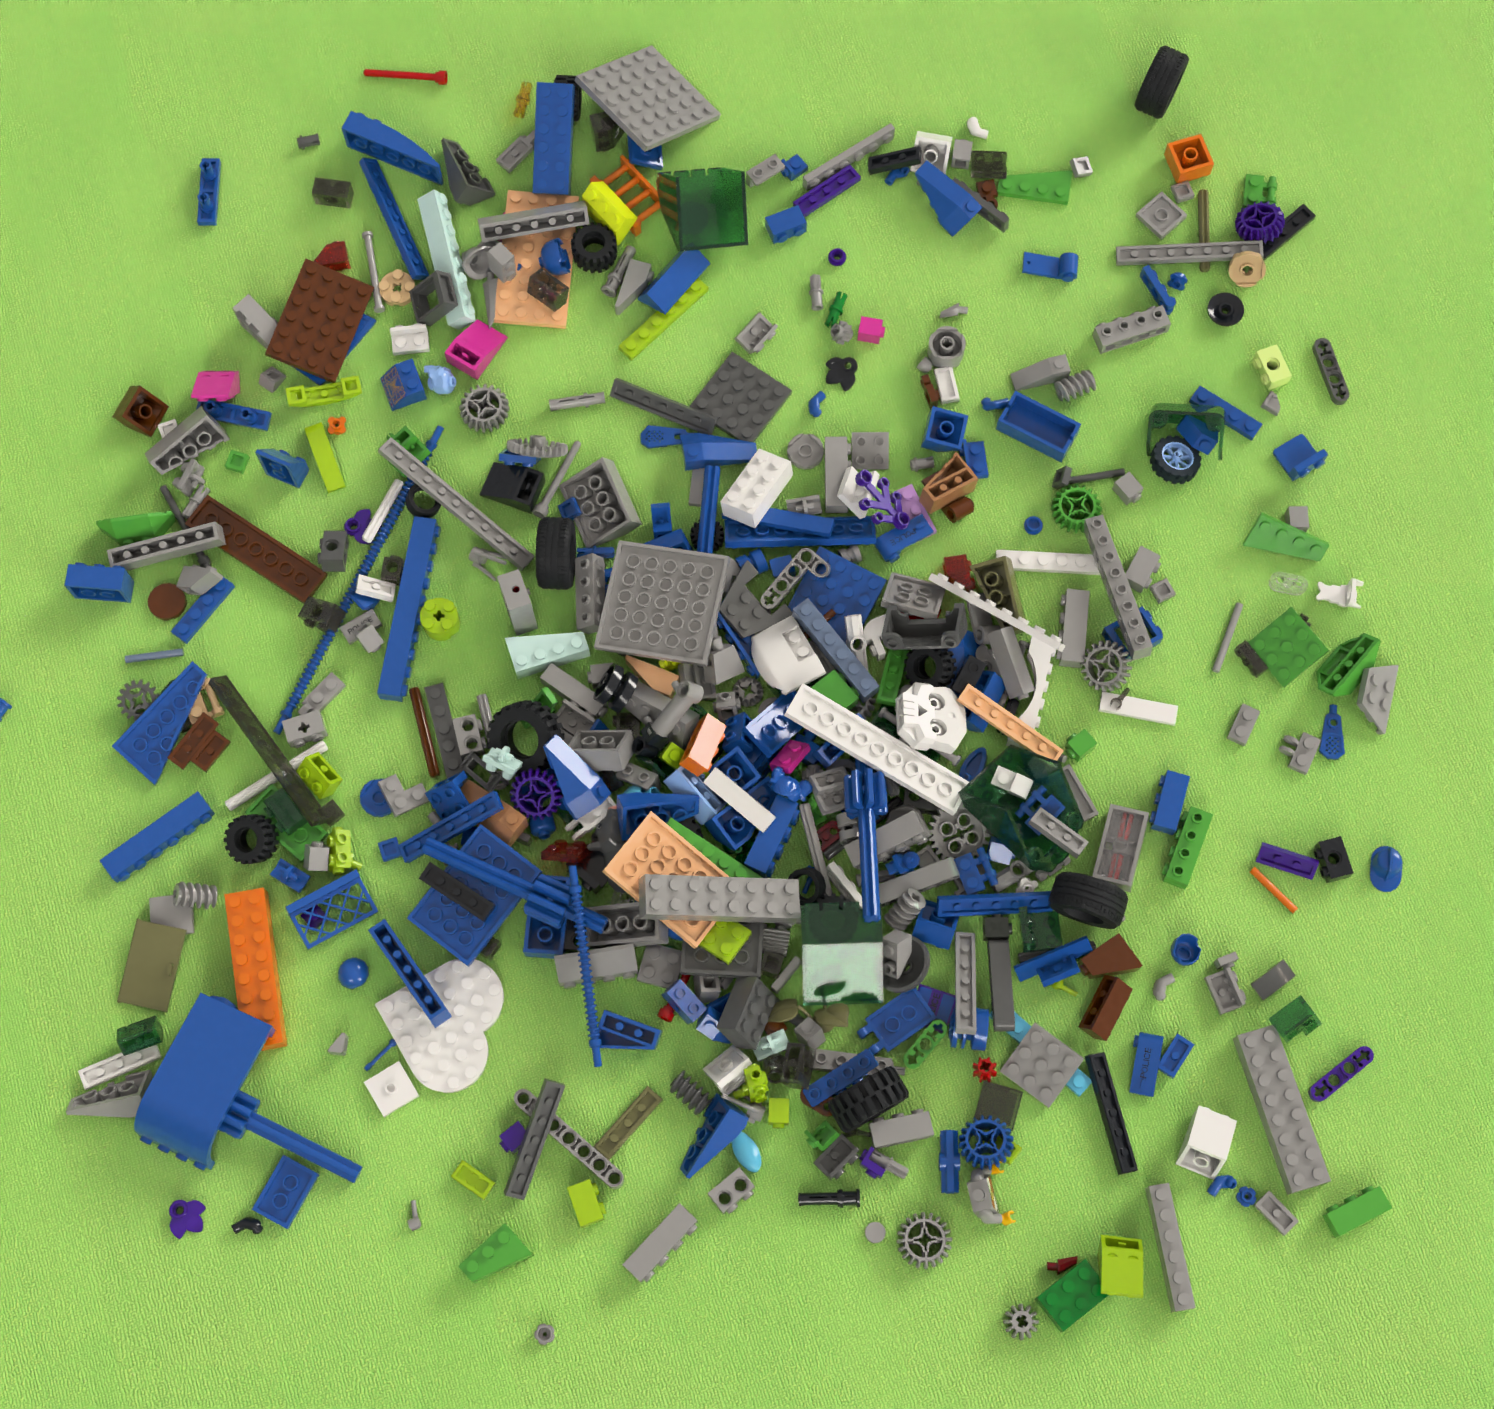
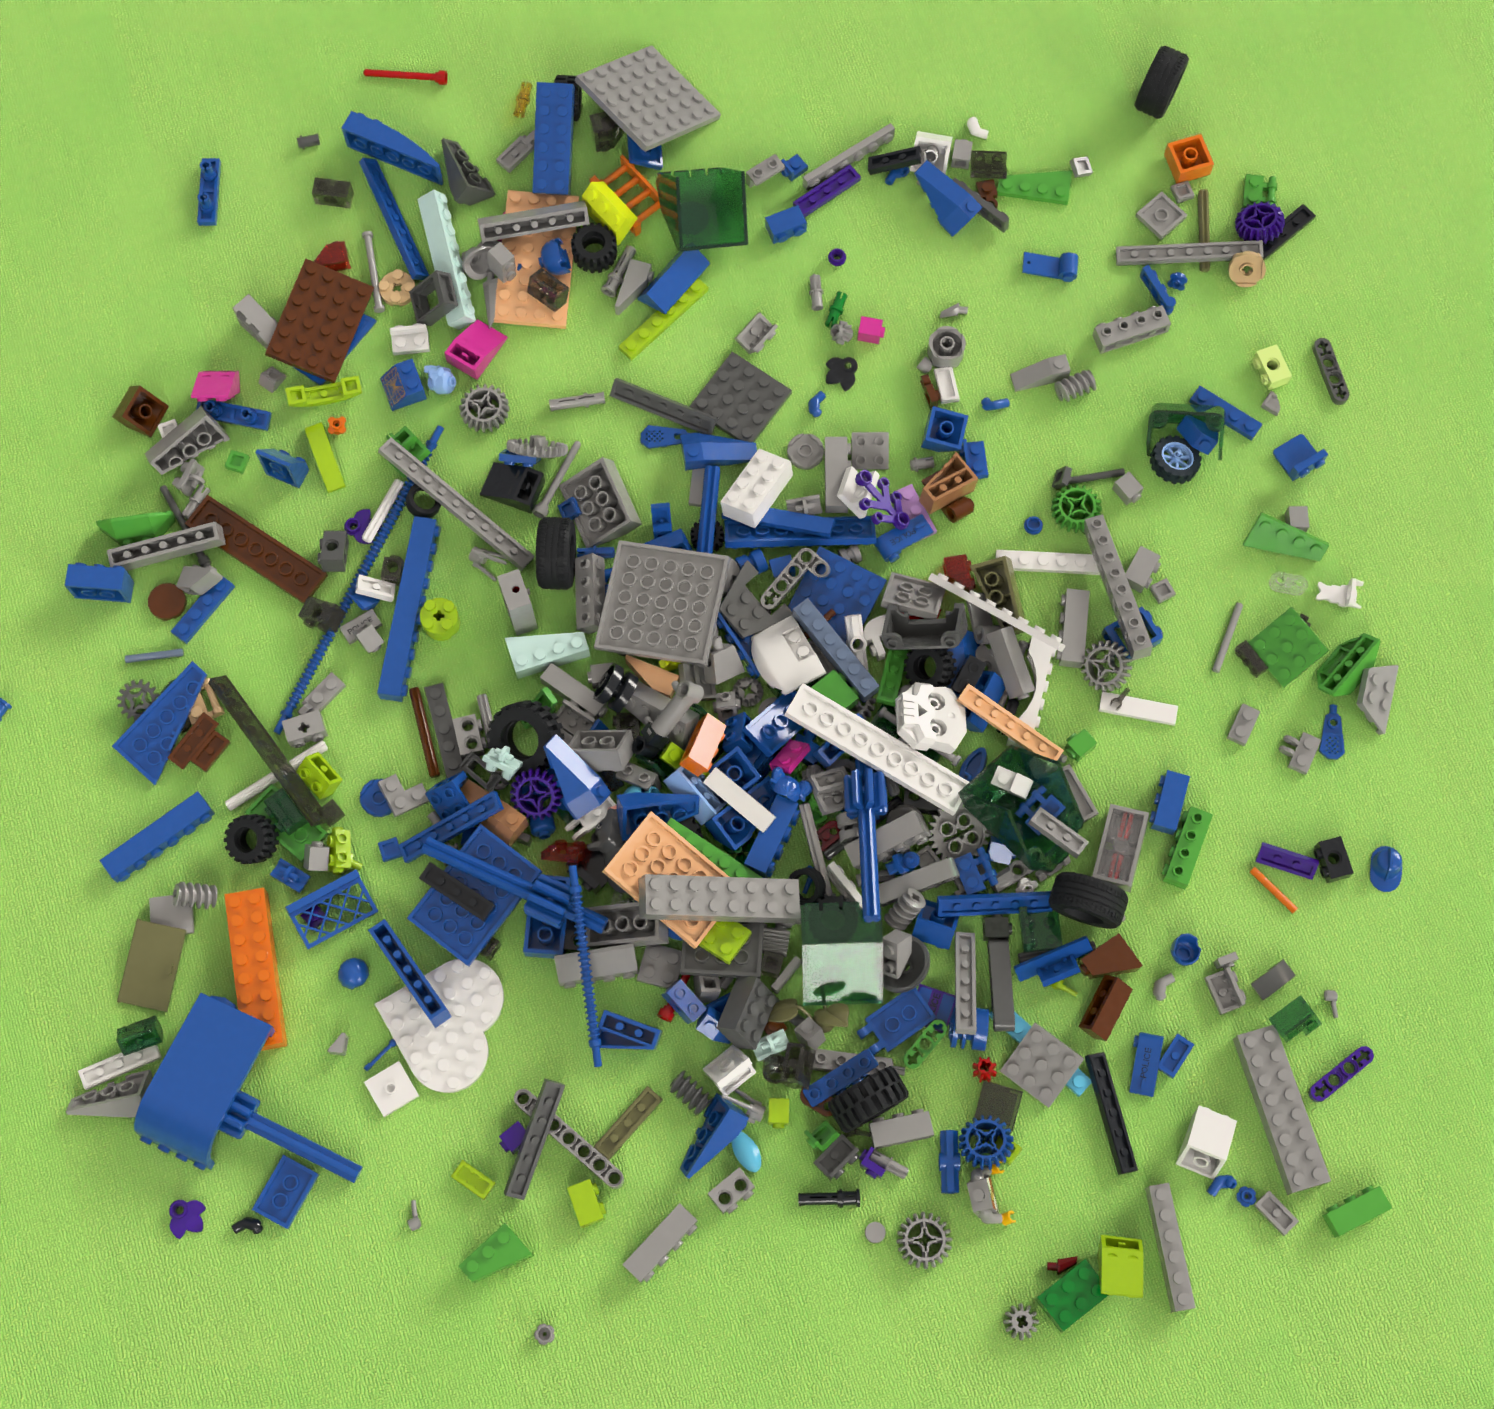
lime brick [732,1064,769,1103] -> none
blue piece [996,391,1081,463] -> none
black dish [1207,293,1244,326] -> none
none -> light grey hand [1324,990,1338,1018]

